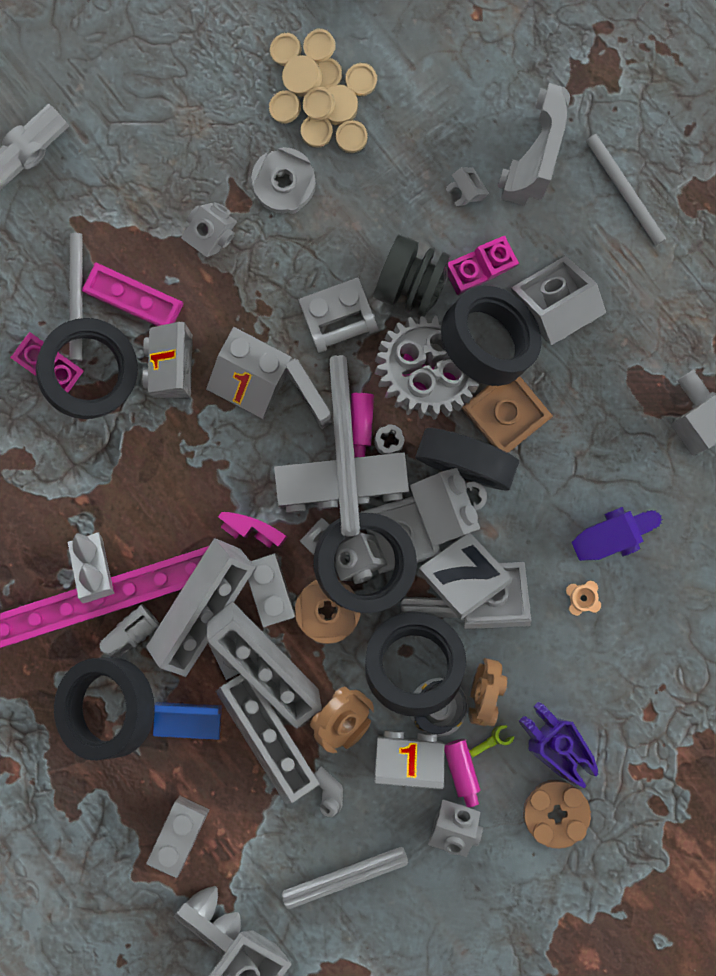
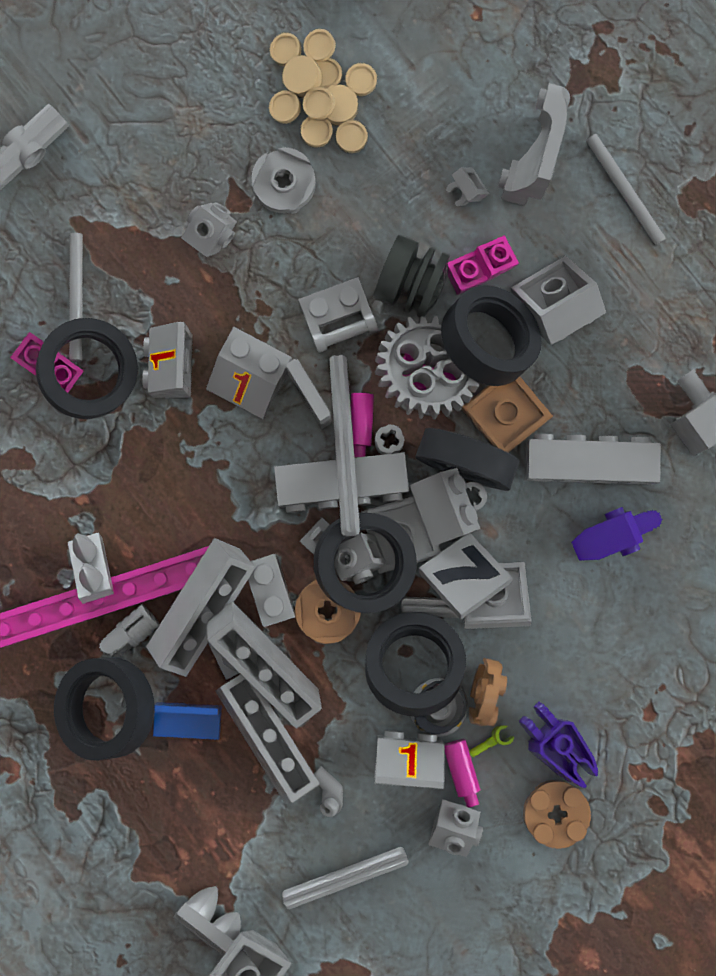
dark pink tile [82,262,183,326] -> none
light grey brick [146,796,210,878] -> none
dark pink slope [218,512,288,548] -> none
medium nougat plate [310,687,374,753] -> none
light nougat plate [566,581,601,616] -> none
none -> light grey brick [525,434,661,485]

